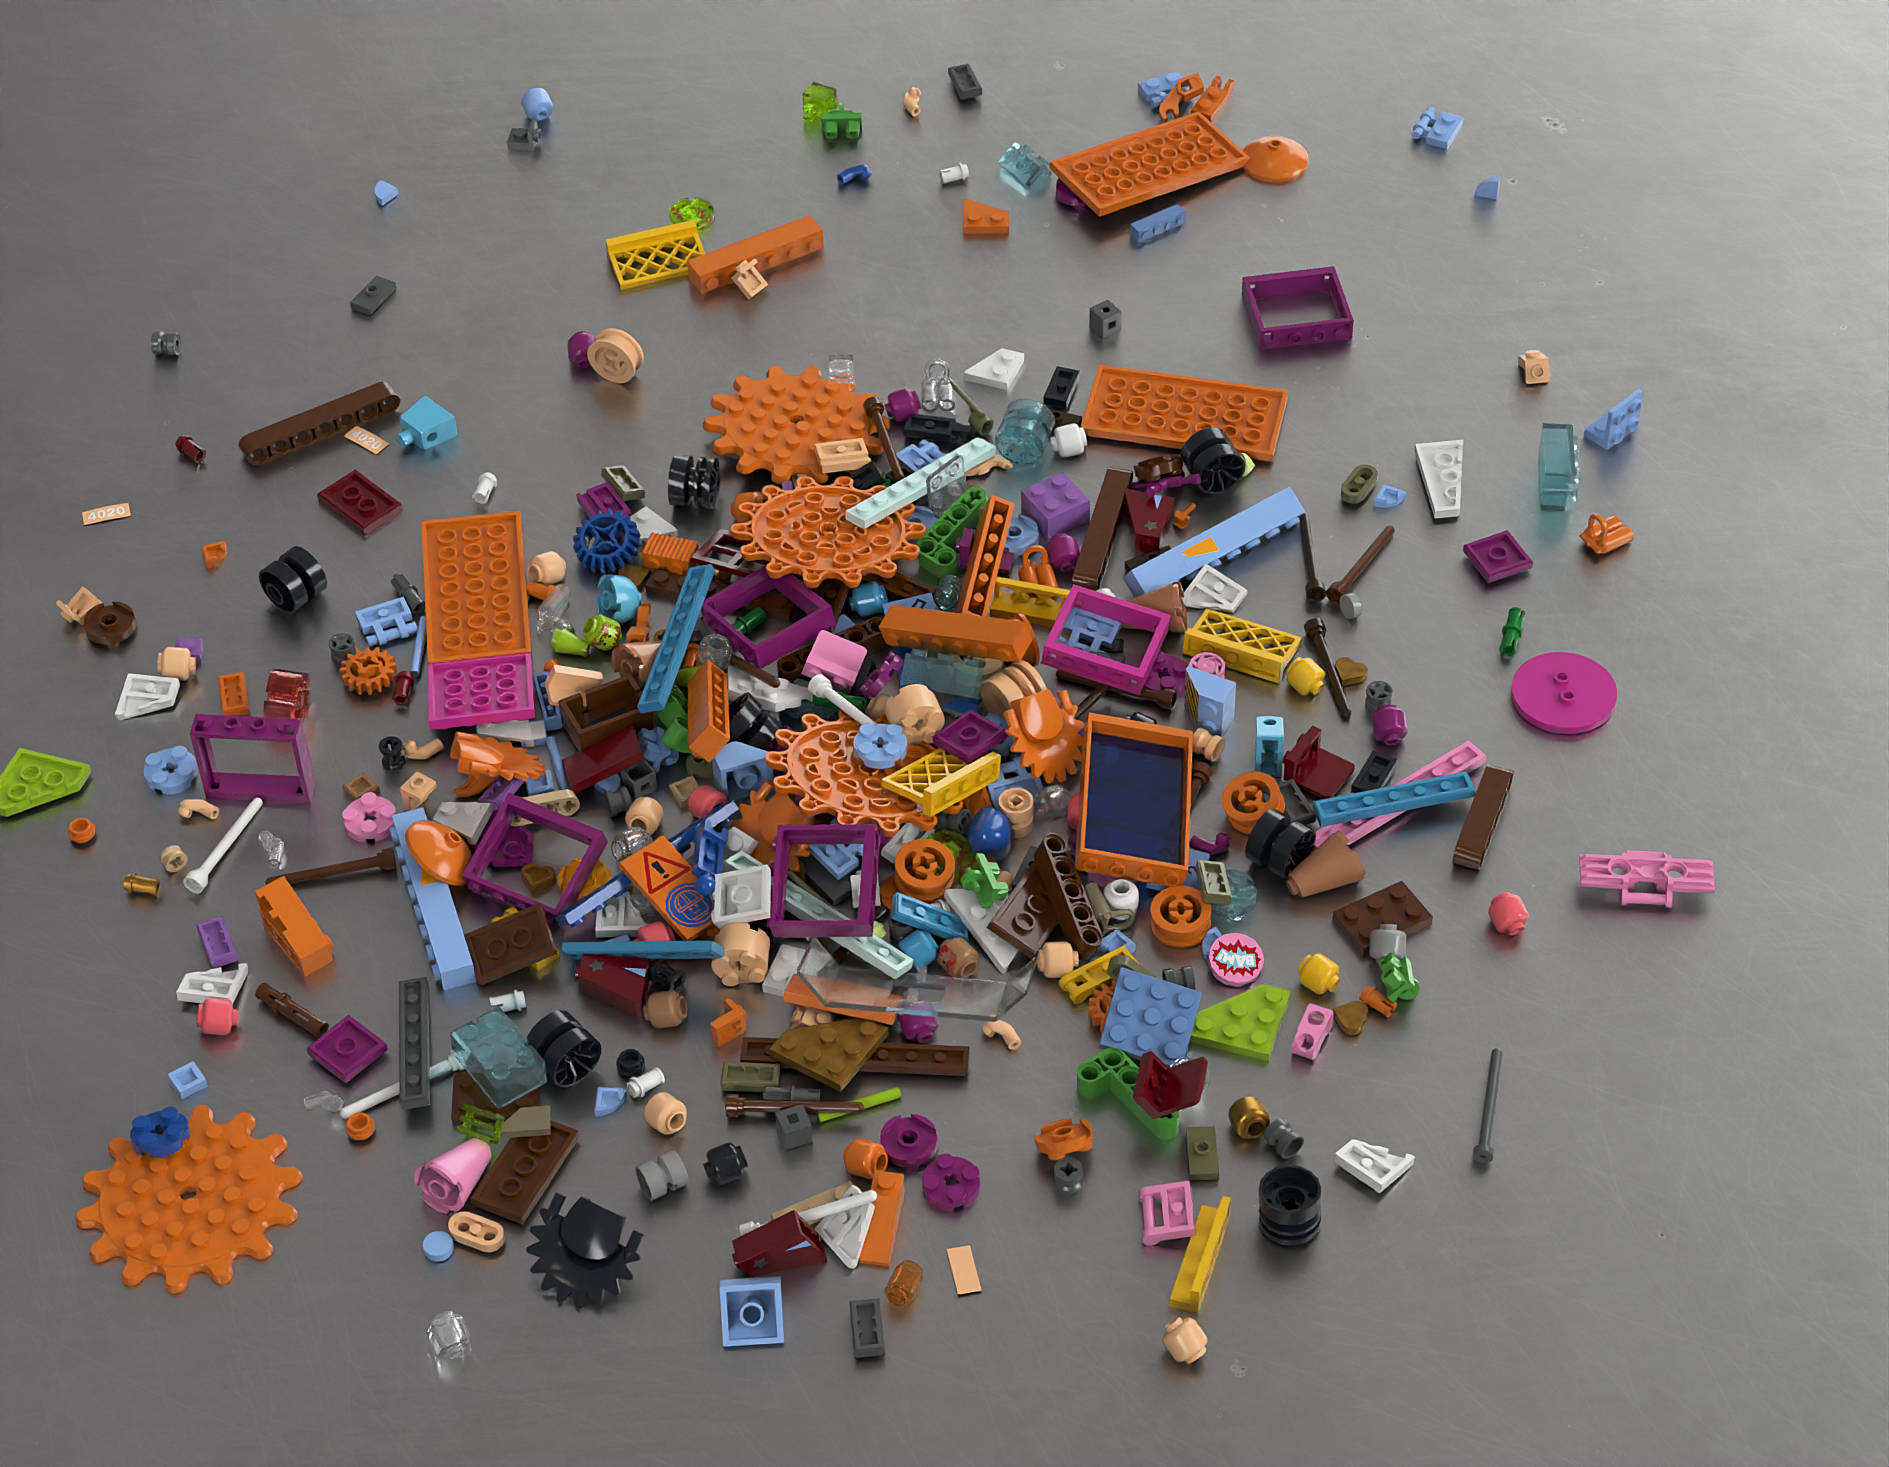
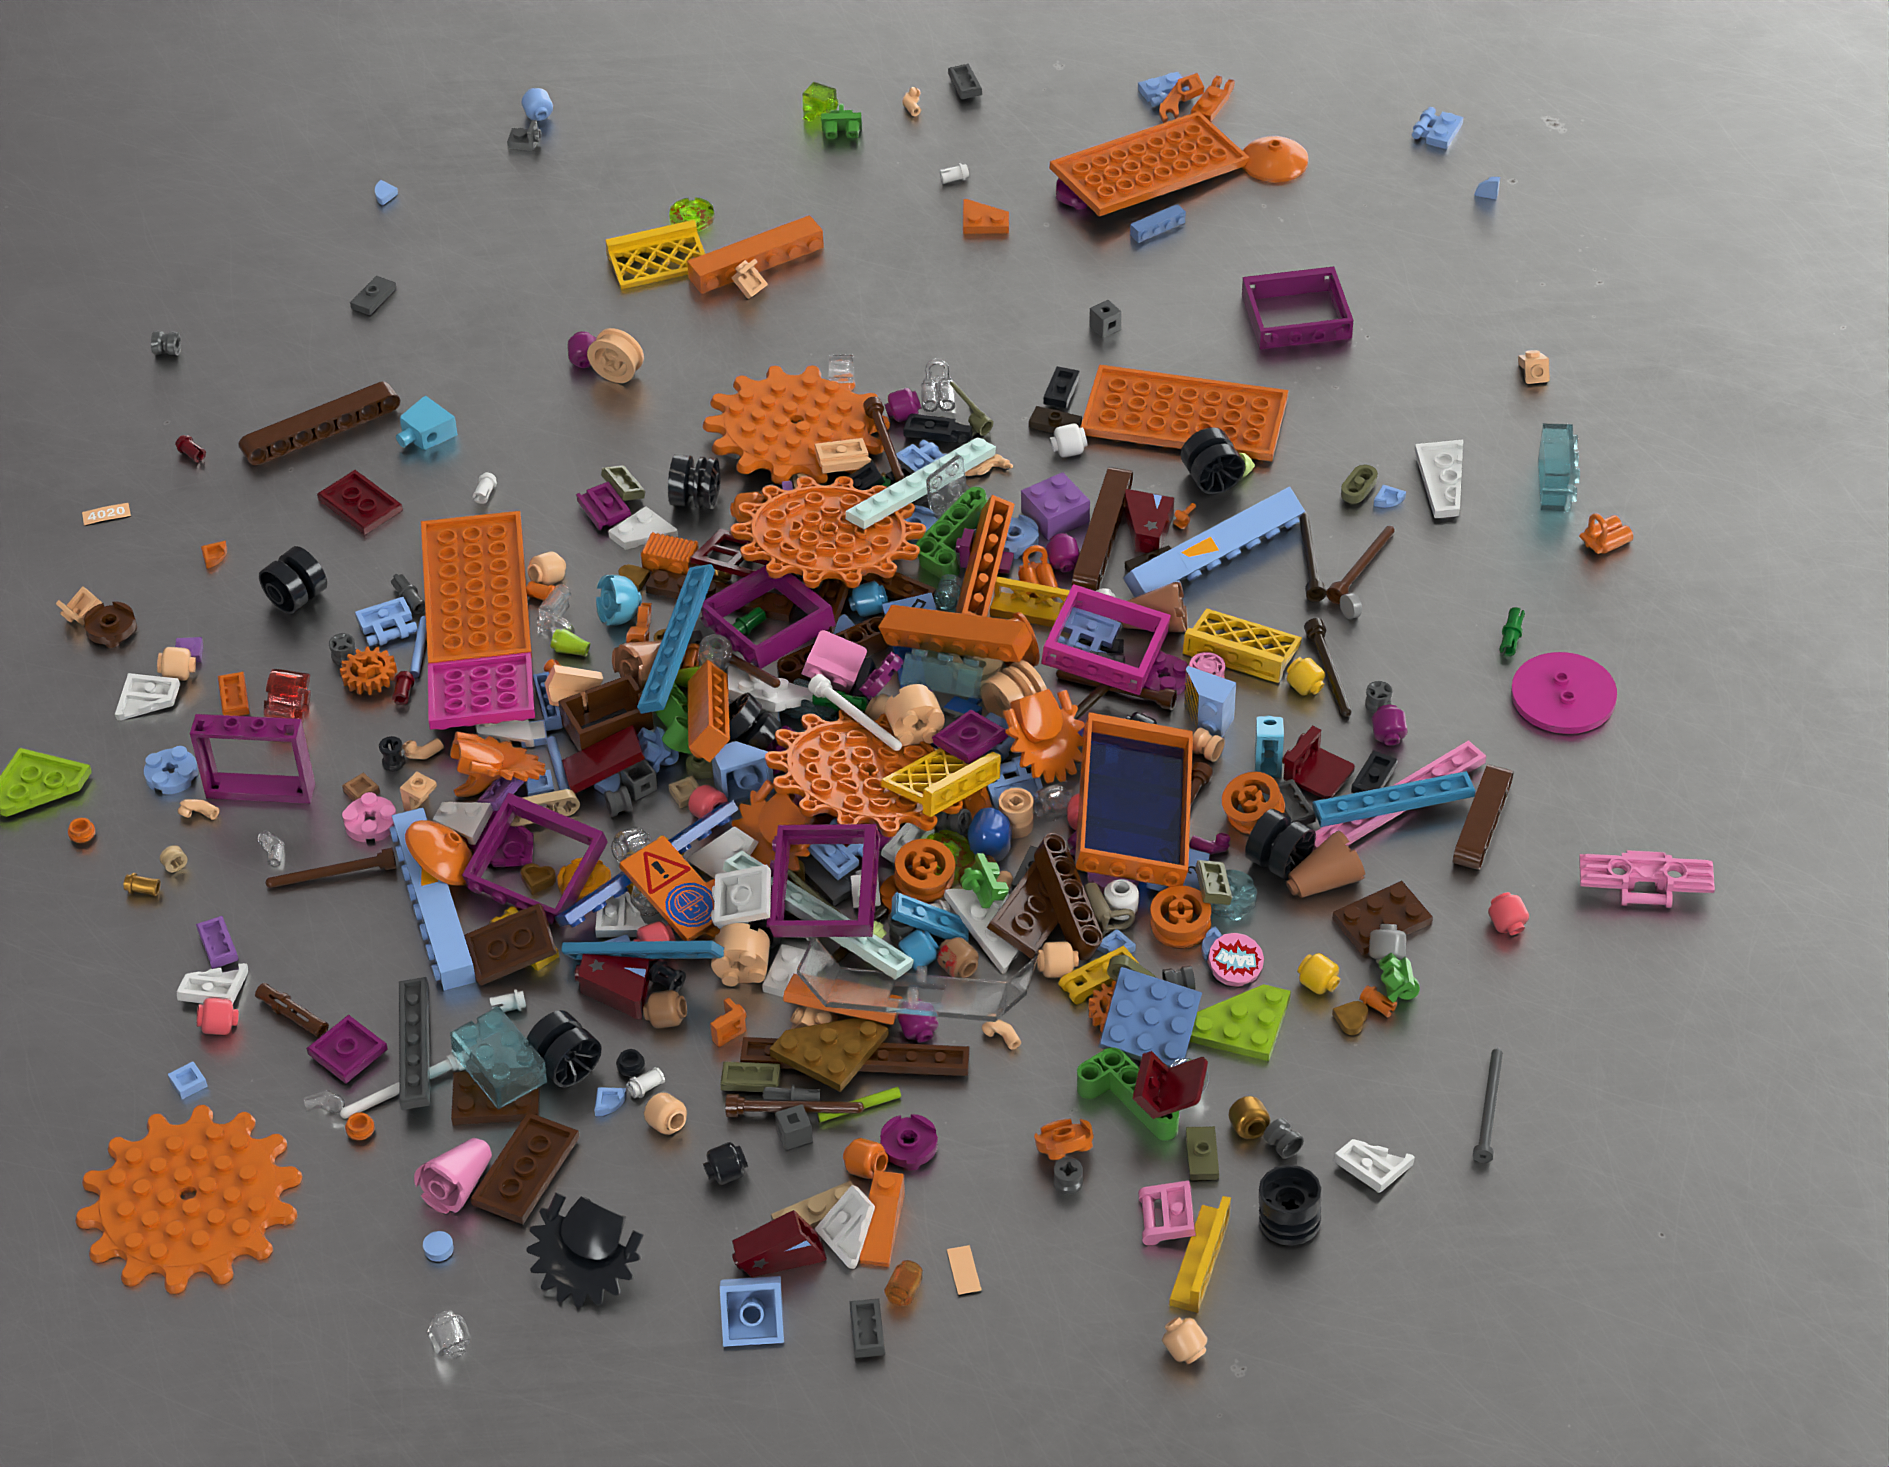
blue plate [130,1107,190,1158] -> none
white piece [183,798,263,894] -> none
orange wedge [255,876,334,977] -> none
light nougat sticker [344,426,389,454] -> none
light nougat plate [448,1211,505,1252] -> none
clear neon green tile [457,1104,505,1144] -> none
dark tan tile [496,1105,551,1139] -> none
blue gear [573,508,641,575] -> none
lime head [583,614,622,652] -> none
light nougat head [625,797,664,836] -> none
light grey wheel [635,1149,689,1201] -> none
blue plate [692,819,728,896] -> none
white piece [739,1190,877,1236] -> none
blue arm [837,164,872,185] -> none
light blue plate [853,723,907,769] -> none
magenta plate [922,1153,980,1211] -> none
white wing [964,348,1024,391] -> none
clear light blue wheel [994,399,1055,465] -> none
clear light blue bracket [998,142,1052,188] -> none
magenta piece [1131,471,1201,497] -> none
reddish brown plate [1133,454,1184,482] -> none
white wing [1182,564,1248,613] -> none
bright pink leg [1291,1003,1333,1060] -> none
pearl gold tile [1335,657,1368,686] -> none
magenta plate [1463,530,1533,583] -> none
light blue bracket [1584,389,1643,450] -> none

